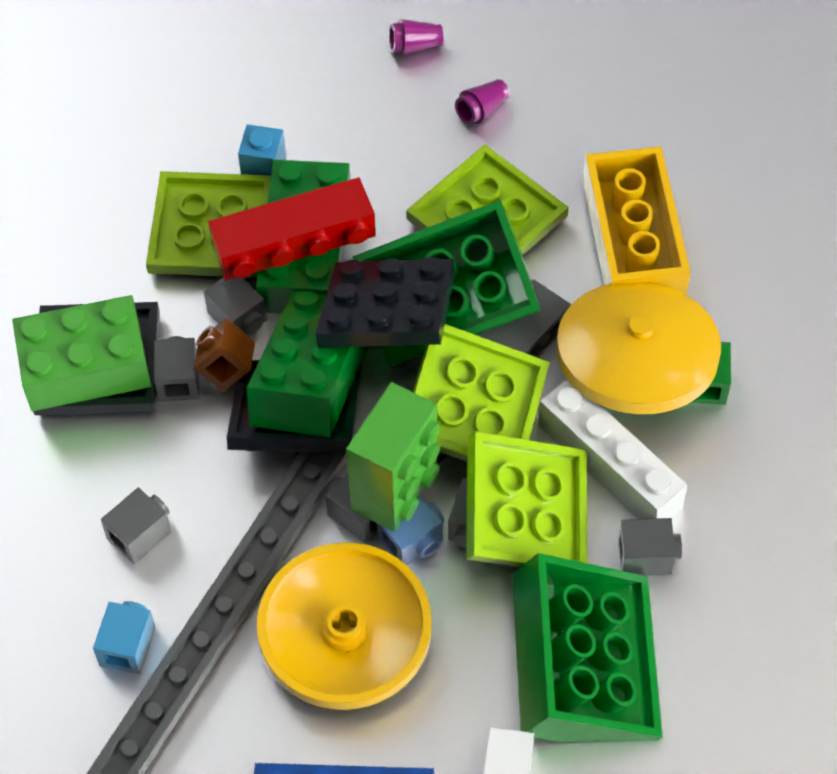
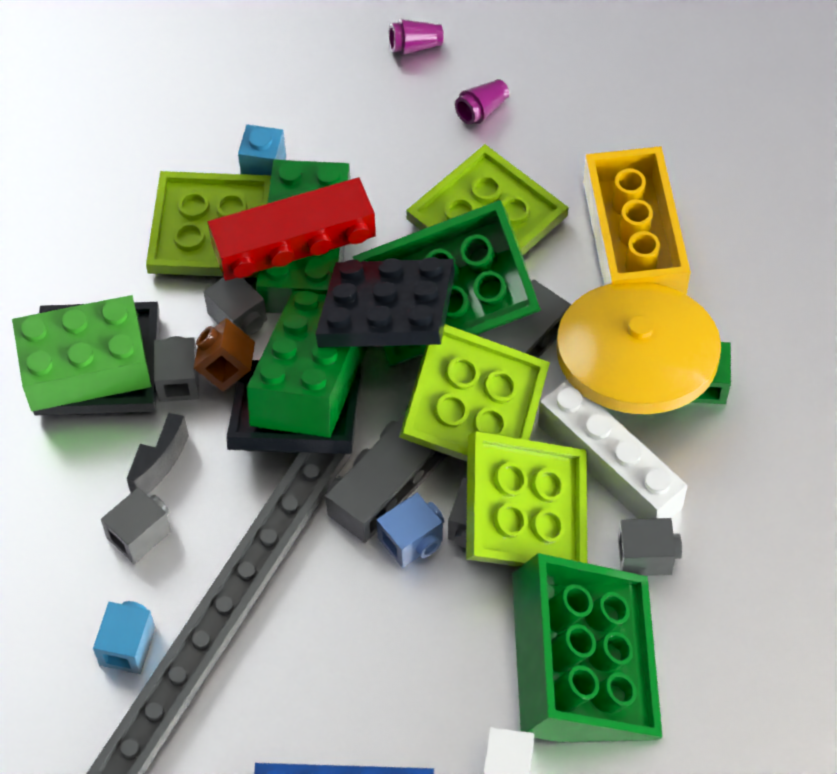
yellow dish [257,542,432,710] -> none
bright green brick [346,382,440,532] -> none
none -> black slope [126,413,189,494]

